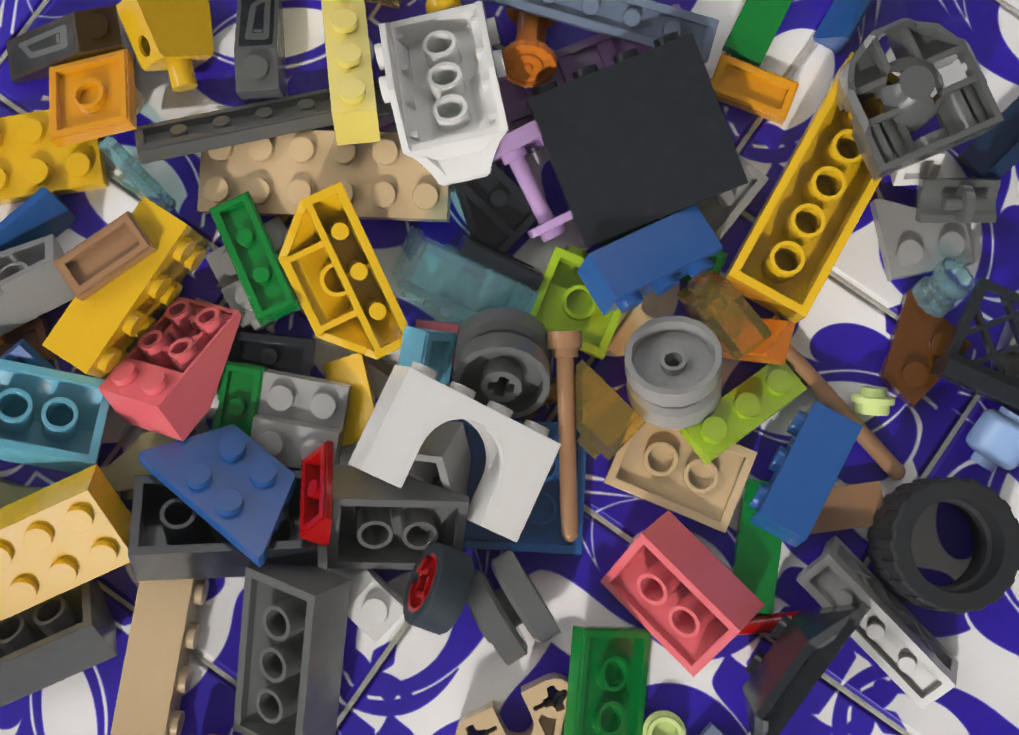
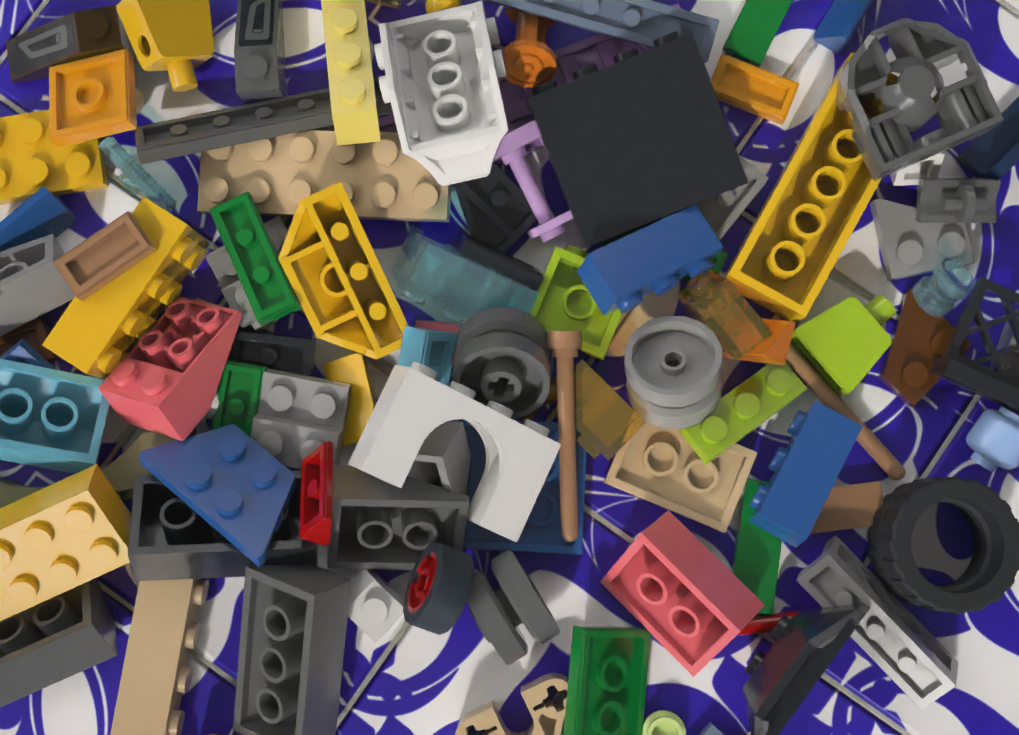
yellowish green plate [850,385,895,416] -> none
none -> lime torso [791,294,896,396]

